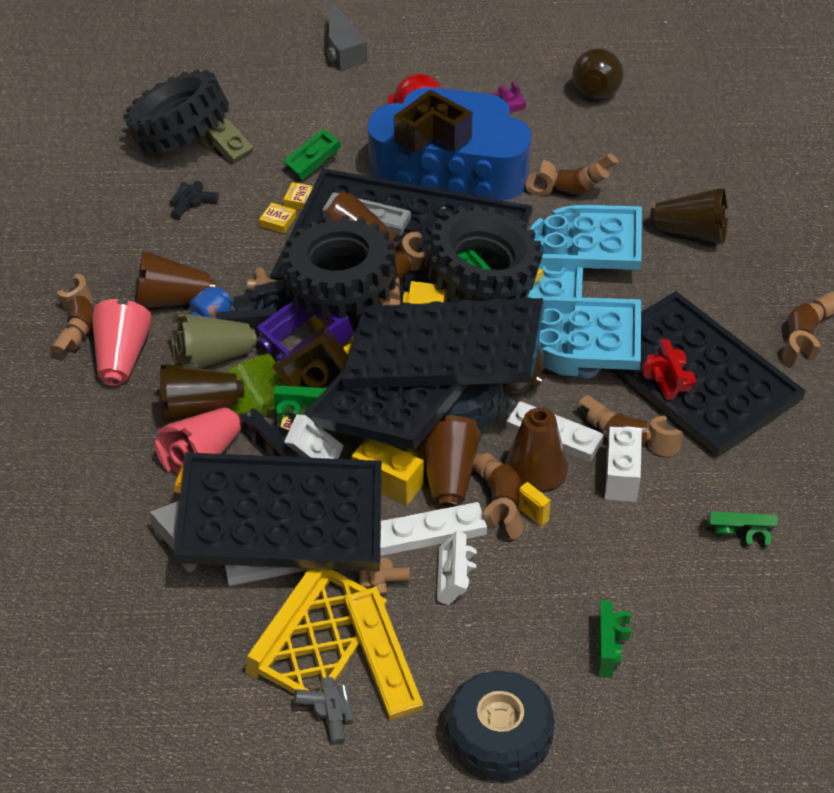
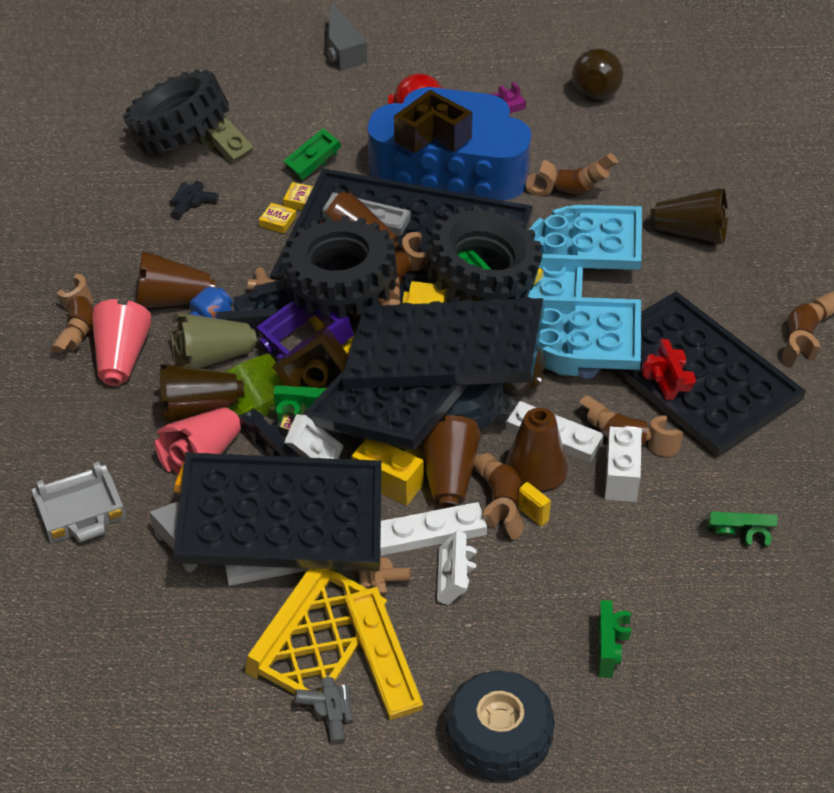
none -> light grey piece [31,461,126,544]

